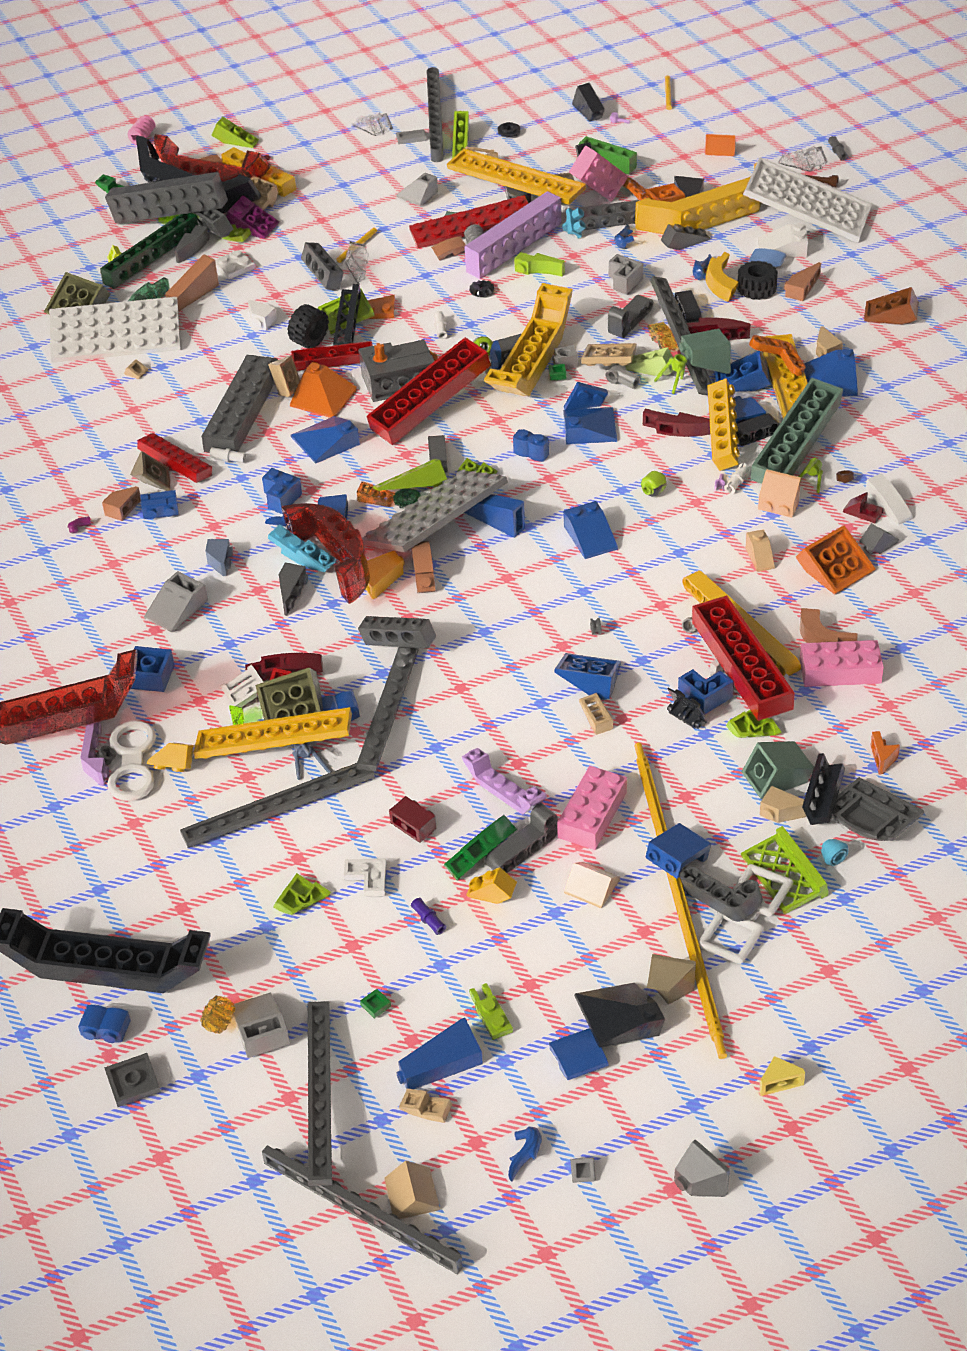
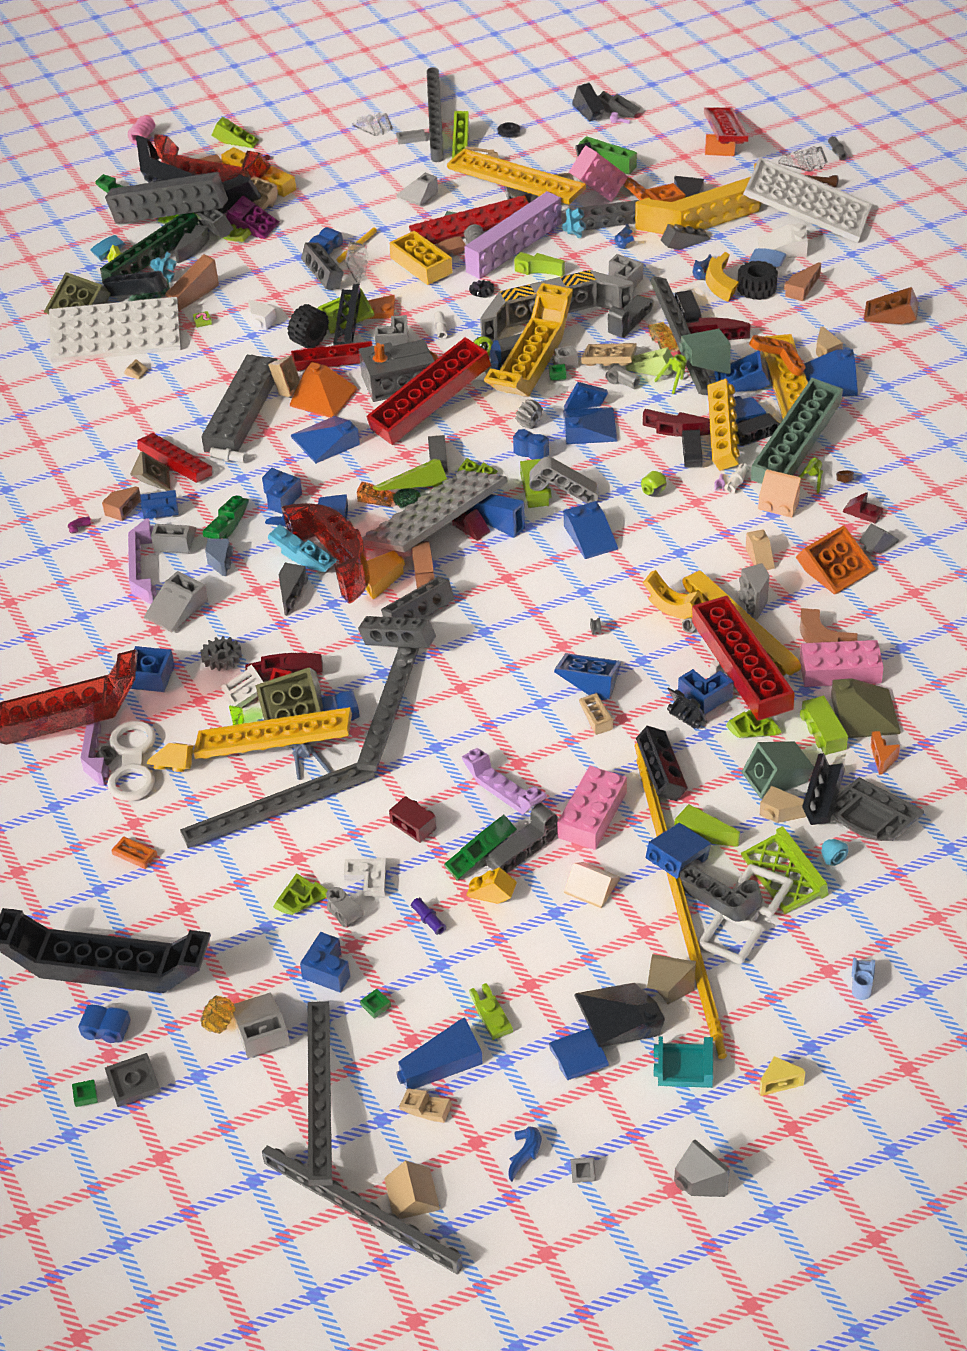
white plate [215,250,255,280] -> none
yellow bar [665,75,672,110] -> none
white slope [866,473,913,525] -> none
none -> green plate [72,1079,98,1108]
none -> dark azure slope [90,235,125,261]
none -> black beam [102,271,168,297]
none -> orange tile [111,836,157,869]
none -> lavender slope [128,518,157,604]
none -> medium azure hips [150,252,177,282]
none -> light grey slope [151,524,197,553]
none -> lime tile [193,311,212,328]
none -> dark grey gear [200,636,242,671]
none -> green slope [203,495,249,539]
none -> blue brick [300,931,350,993]
none -> blue brick [309,227,343,254]
none -> light grey piece [326,887,363,927]
none -> light grey brick [375,315,409,346]
none -> dark grey brick [381,576,455,618]
none -> yellow brick [389,231,453,285]
none -> dark red slope [452,509,490,541]
none -> light grey slope [480,270,634,342]
none -> light grey gear [515,399,543,429]
none -> lime brick [520,459,552,508]
none -> light grey beam [529,457,598,503]
none -> dark grey slope [598,91,641,117]
none -> black brick [636,725,688,801]
none -> yellow arch [643,570,706,619]
none -> teal panel [653,1036,713,1088]
none -> lime slope [674,804,740,847]
none -> black beam [682,429,703,468]
none -> red plate [704,107,749,144]
none -> light grey slope [738,563,770,620]
none -> lime brick [800,695,848,755]
none -> olive slope [831,678,901,738]
none -> light blue piece [851,957,875,1000]

